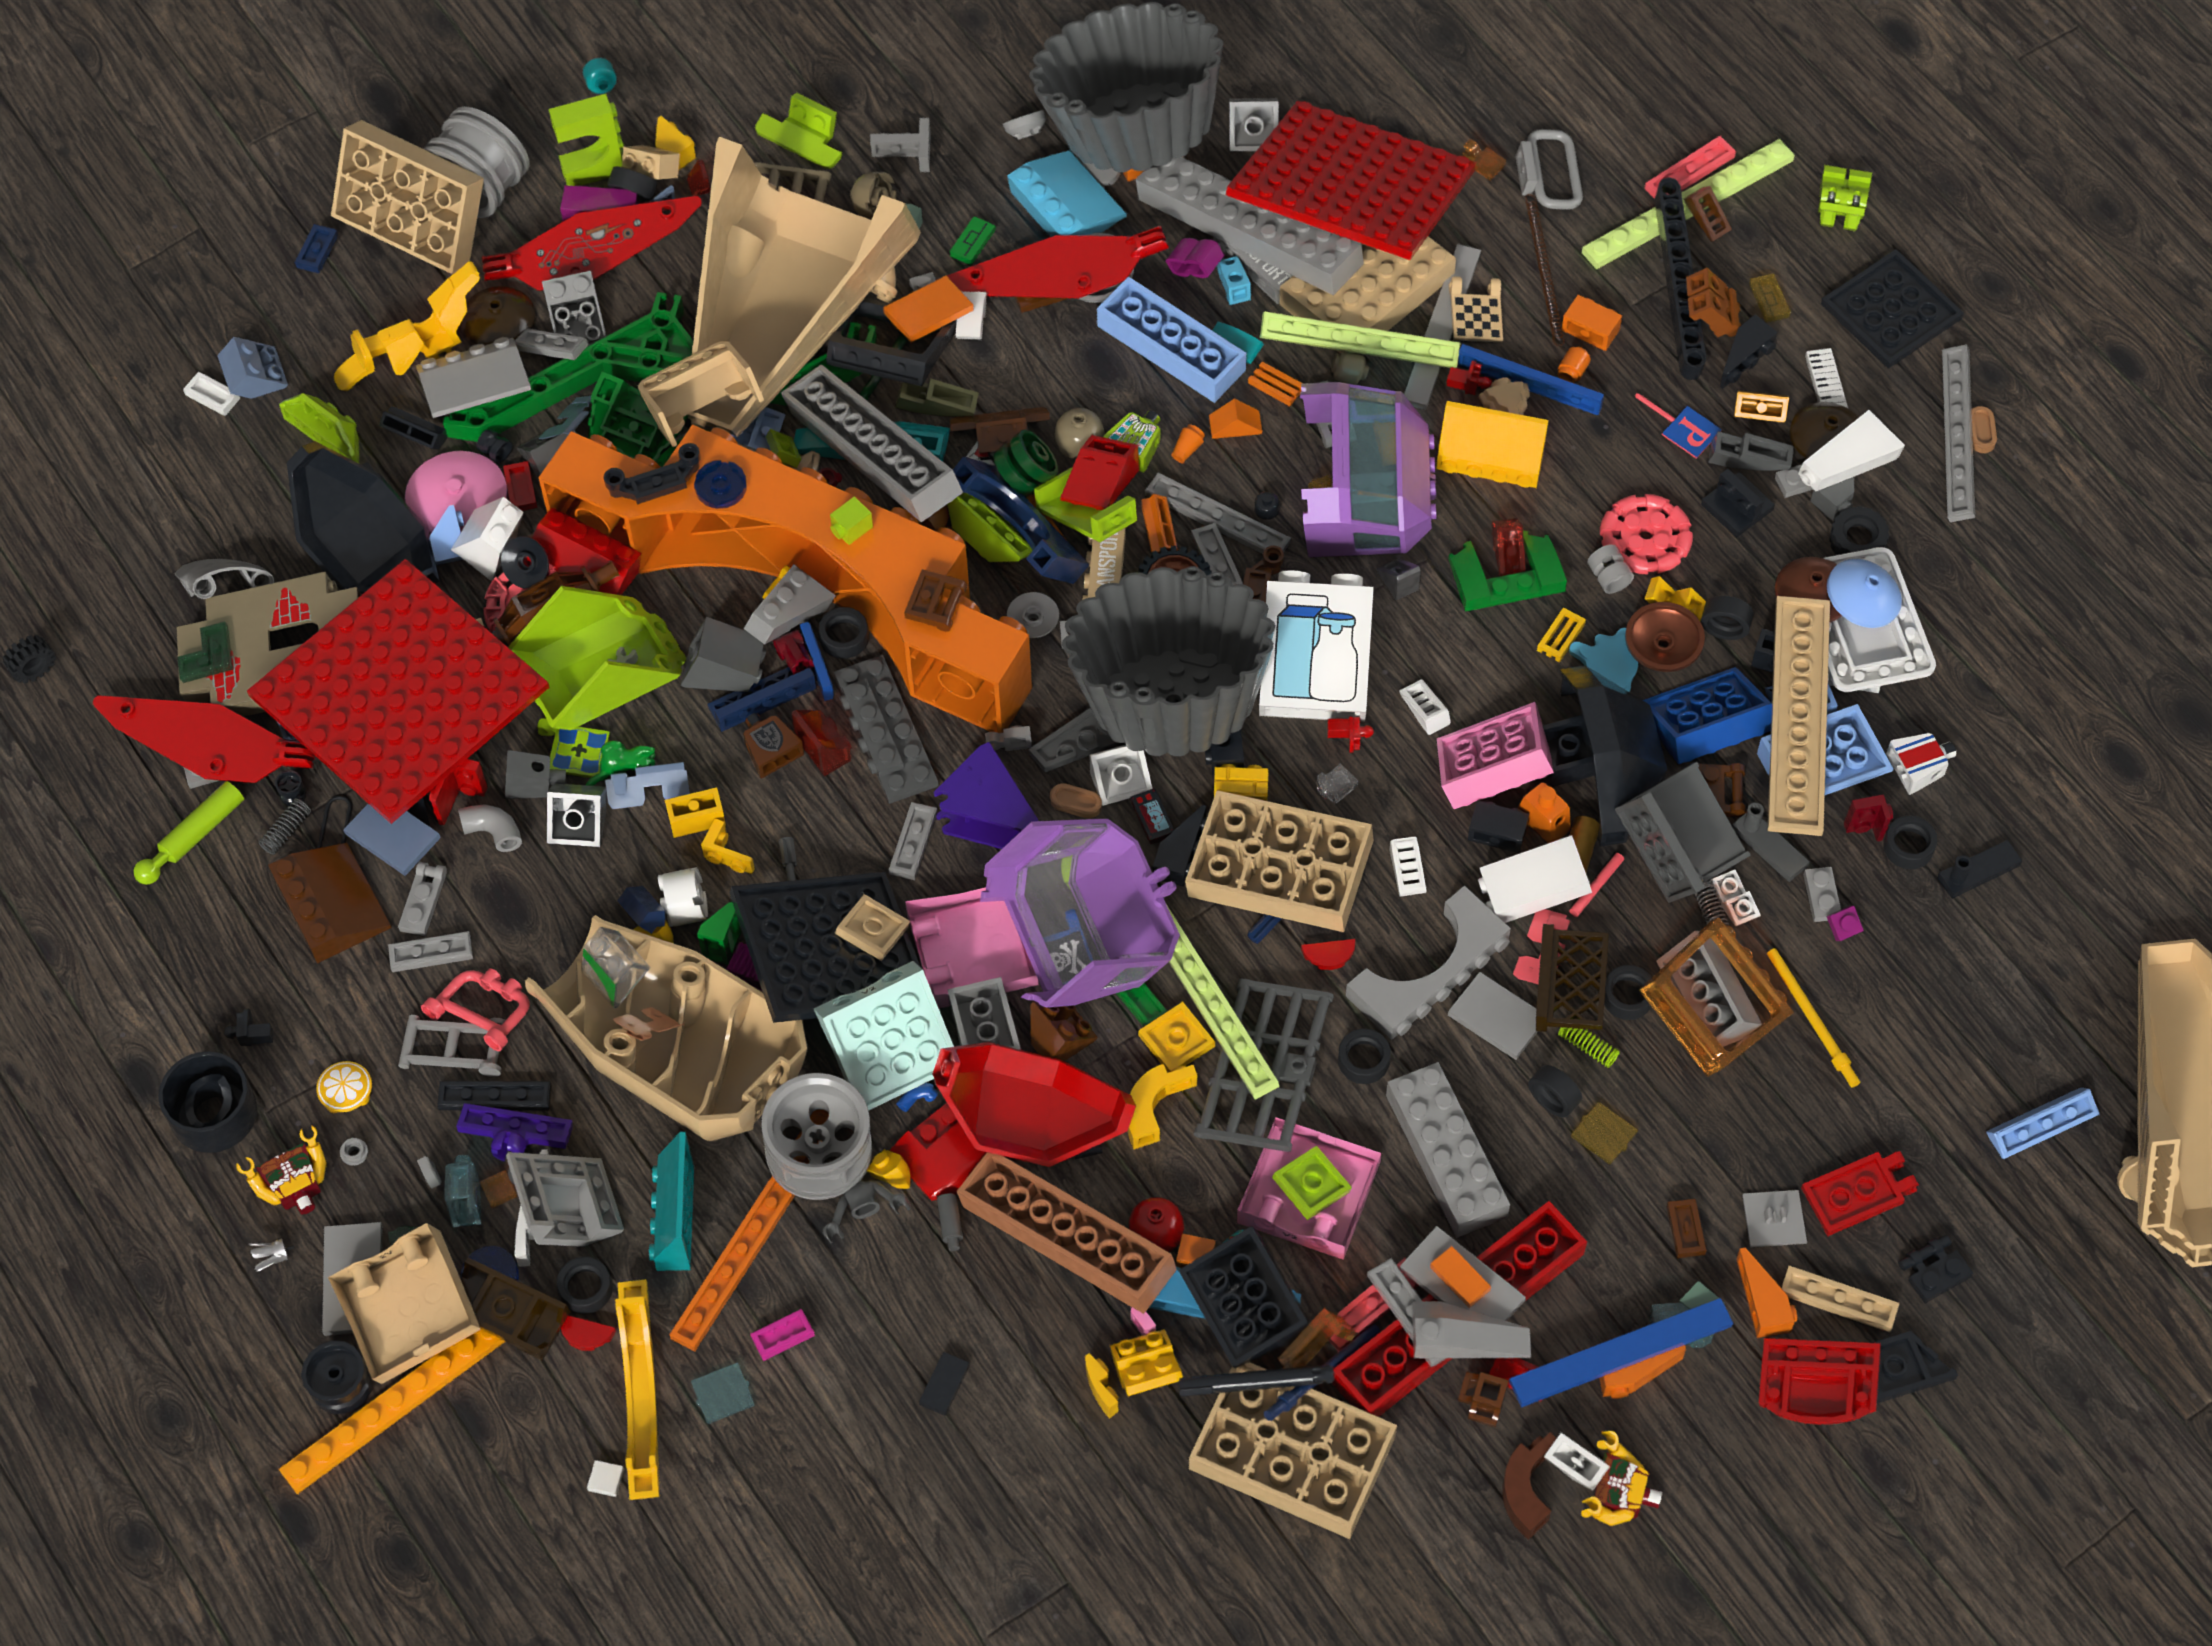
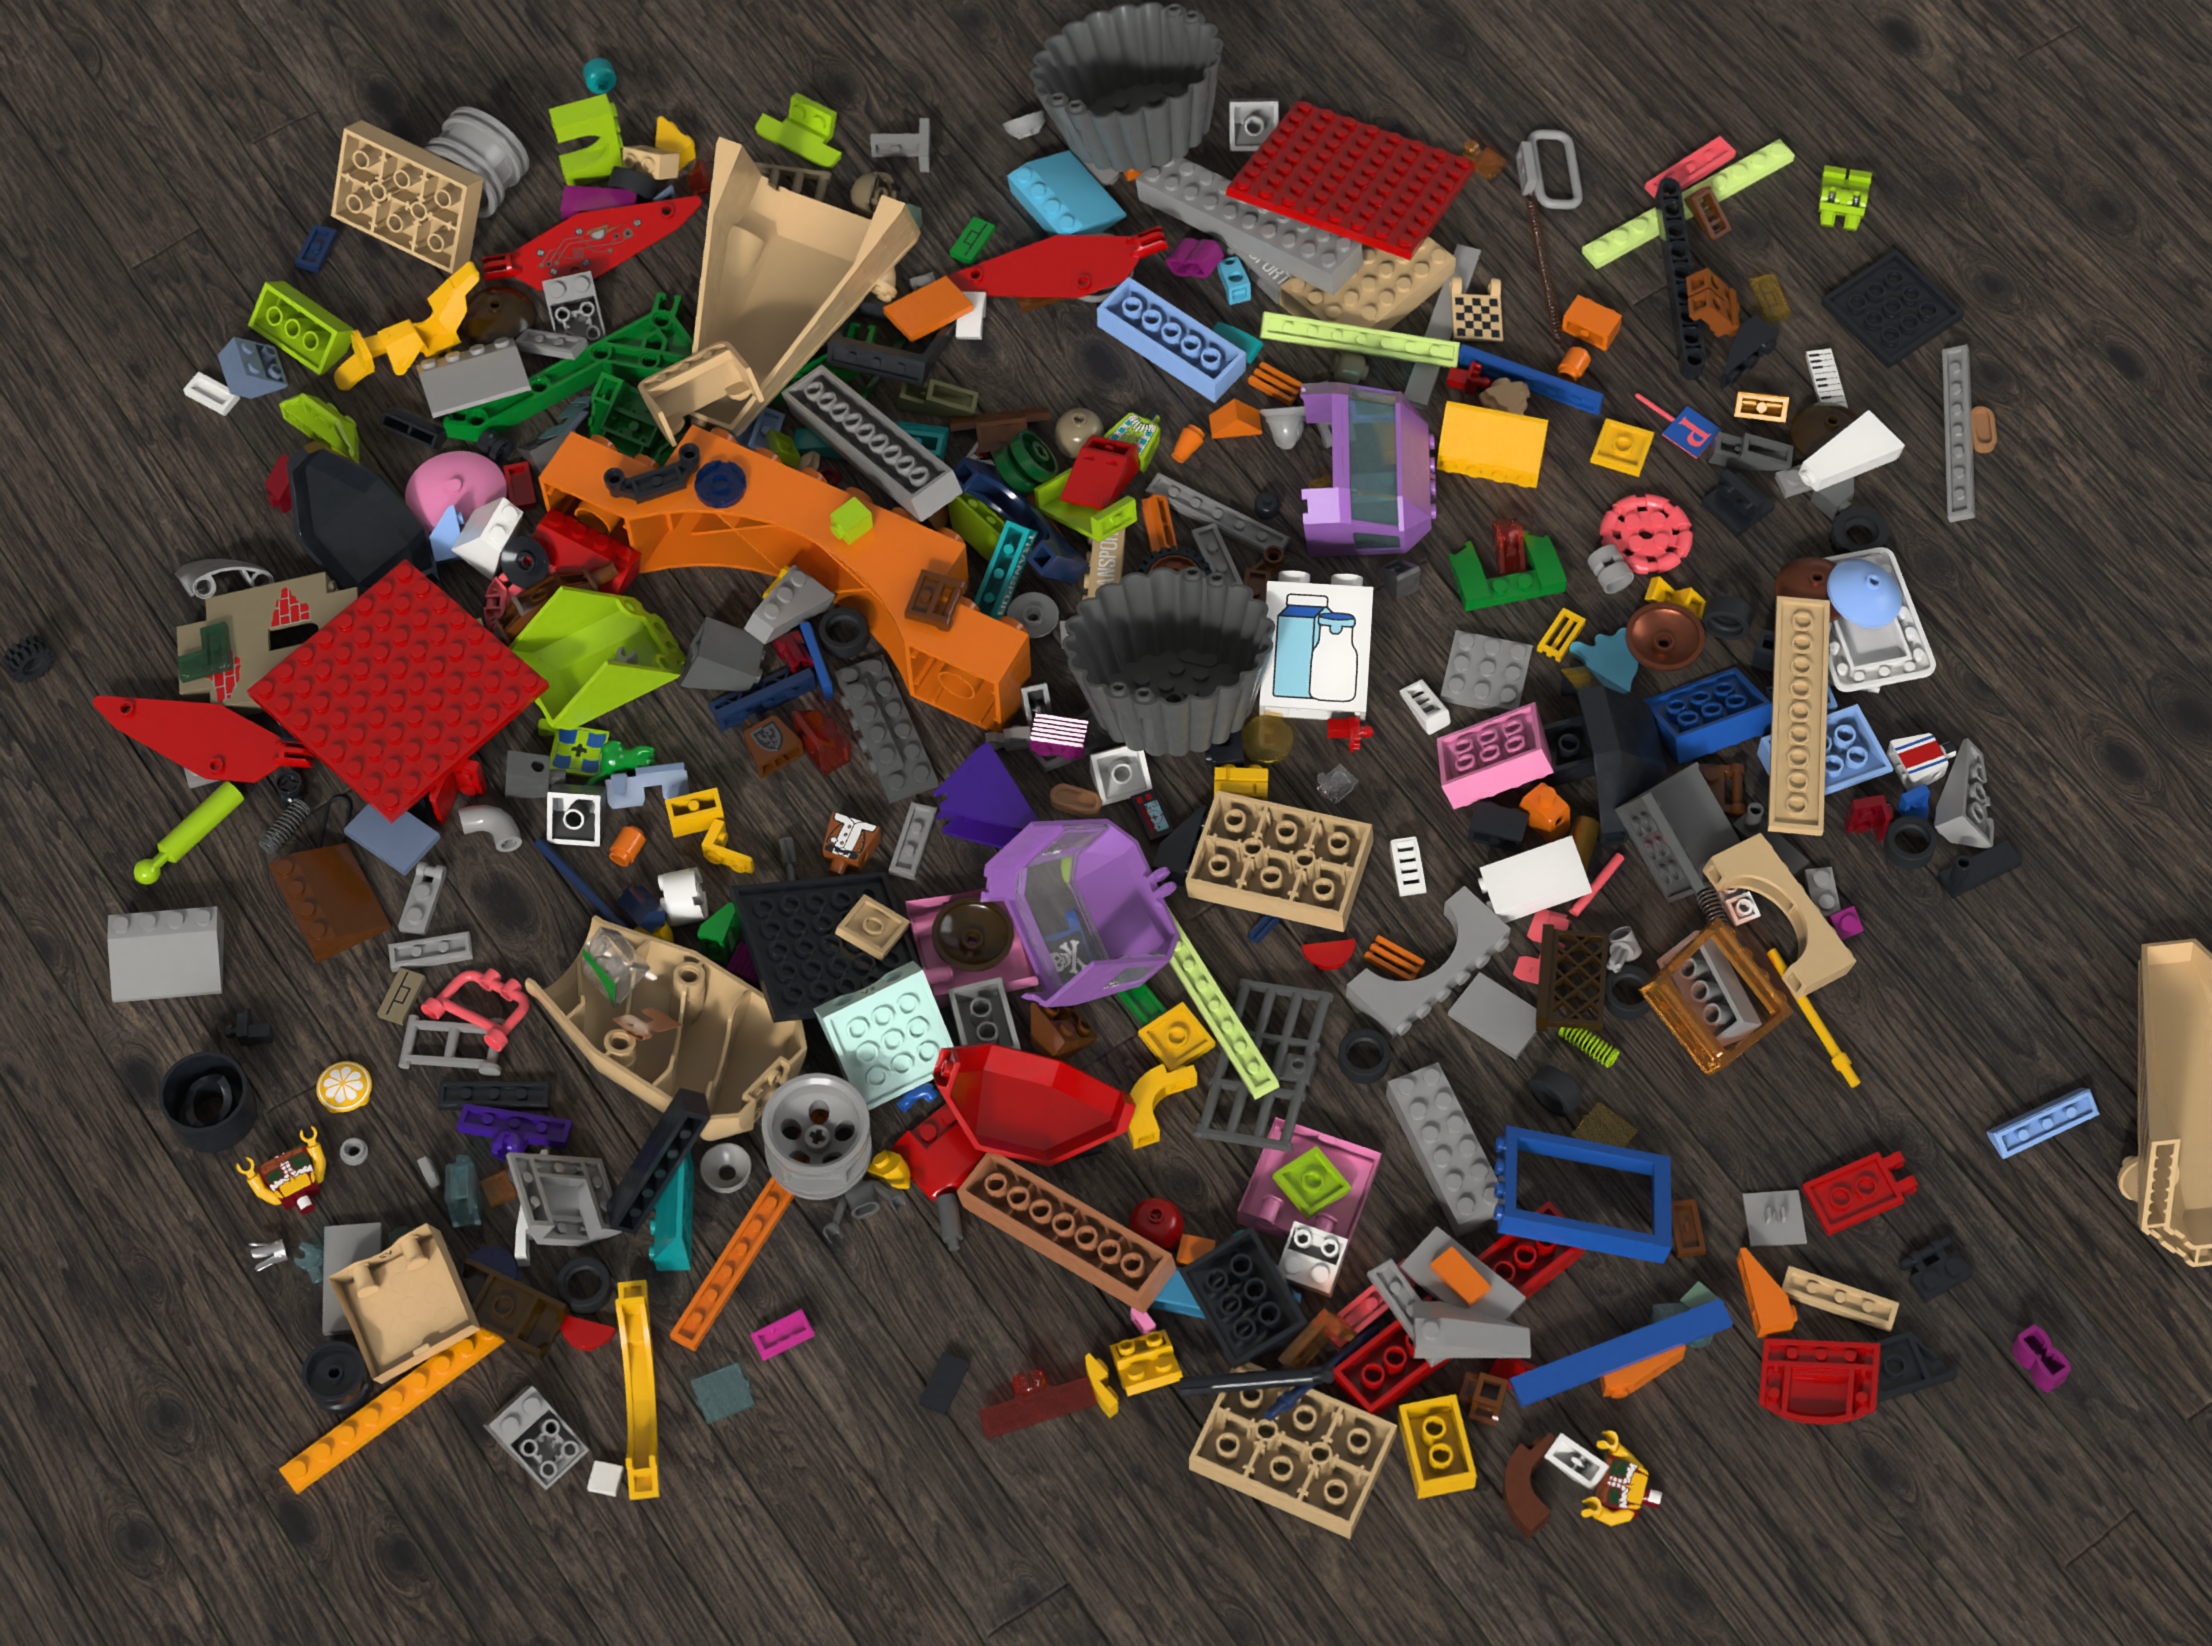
none -> light grey slope [107,906,224,1003]
none -> lime slope [248,281,355,375]
none -> dark red slope [264,453,292,514]
none -> clear light blue piece [294,1242,324,1284]
none -> dark tan tile [377,967,426,1026]
none -> light grey slope [483,1385,589,1490]
none -> dark blue bar [534,838,633,930]
none -> black brick [606,1088,711,1234]
none -> orange brick [609,826,646,867]
none -> light grey piece [700,1143,752,1193]
none -> torso [823,812,882,877]
none -> dark brown dish [932,897,1014,972]
none -> teal brick [974,520,1038,620]
none -> clear red plate [978,1369,1097,1440]
none -> flat silver slope [1020,682,1053,735]
none -> brick [1031,713,1089,760]
none -> clear yellow tile [1241,715,1294,765]
none -> light grey piece [1259,406,1306,450]
none -> white slope [1278,1221,1348,1298]
none -> orange tile [1364,935,1425,981]
none -> yellow brick [1397,1394,1477,1499]
none -> light grey plate [1440,630,1533,714]
none -> blue window [1493,1126,1672,1264]
none -> yellow tile [1590,418,1655,477]
none -> light grey axle [1607,926,1642,973]
none -> tan arch [1702,833,1856,1000]
none -> blue tile [1896,784,1930,821]
none -> light grey wedge [1934,738,1994,849]
none -> magenta brick [2011,1325,2071,1393]

